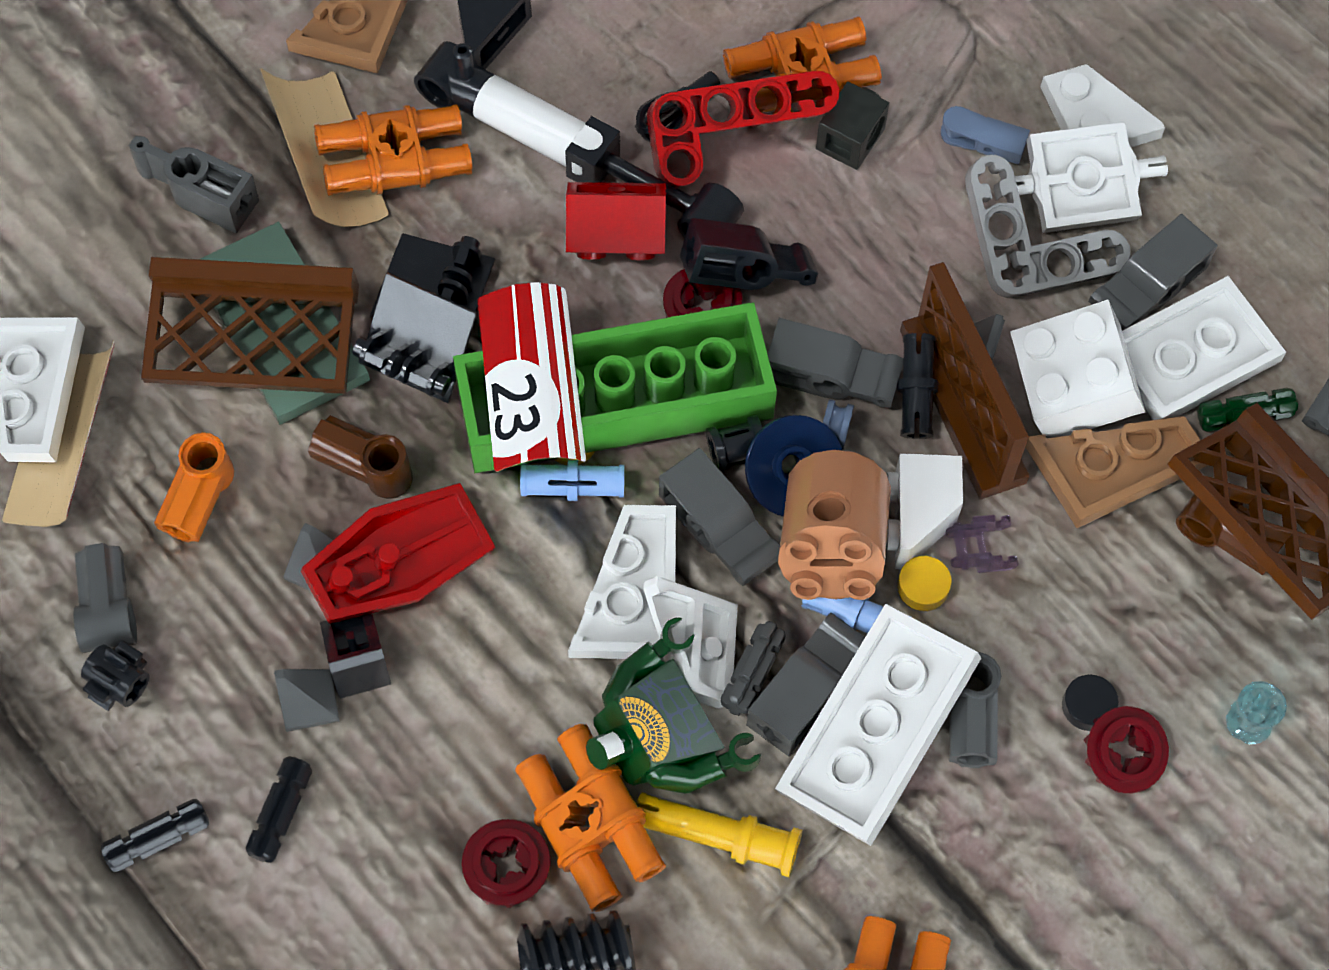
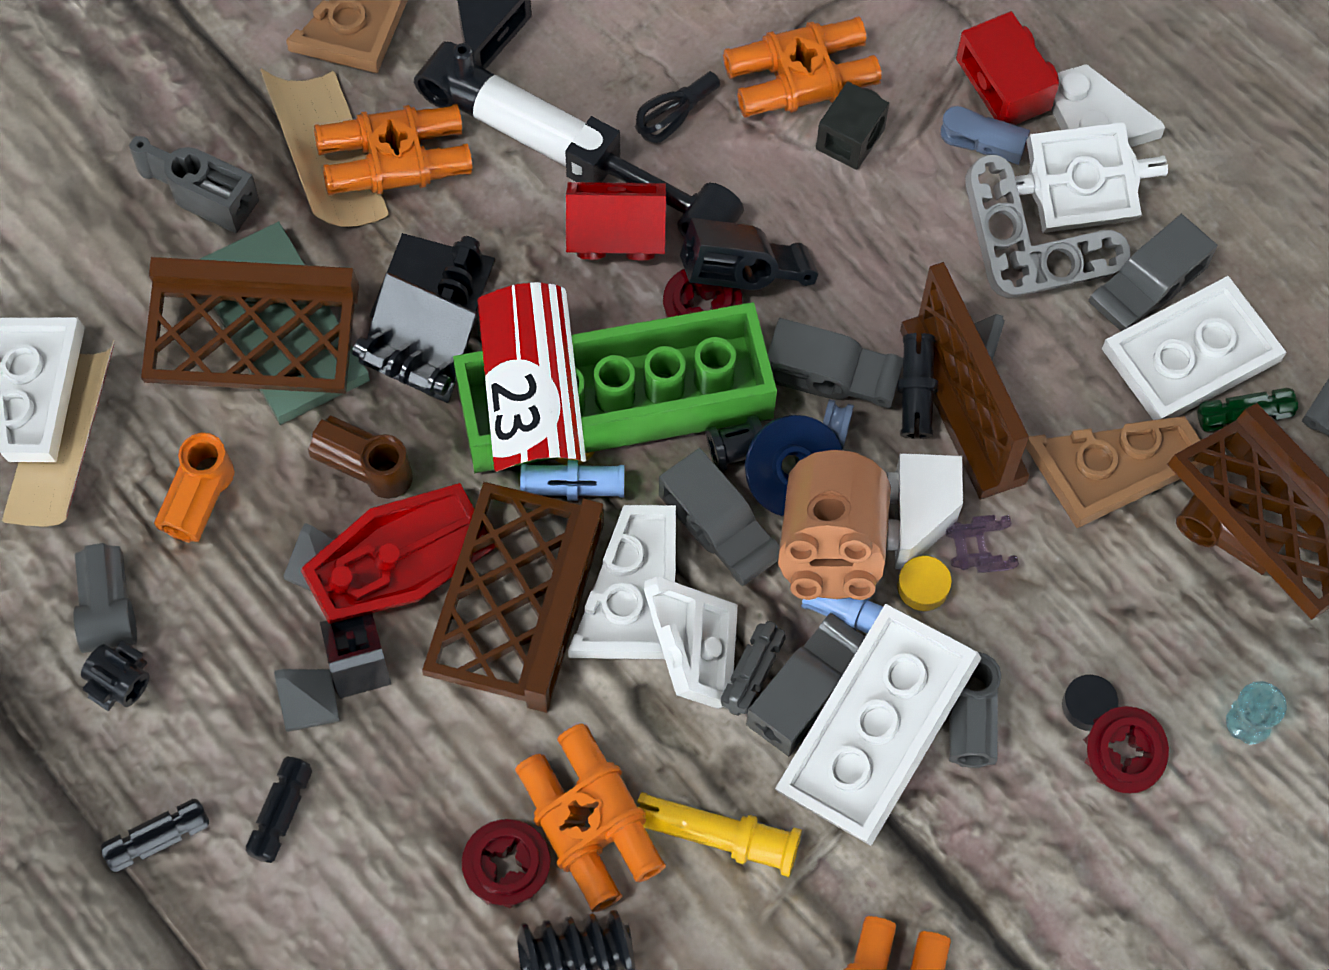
dark green torso [586,617,761,794] -> none
red beam [647,71,839,187] -> none
white brick [1010,300,1145,438] -> none
none -> reddish brown fence [422,482,604,713]
none -> red brick [956,11,1059,125]

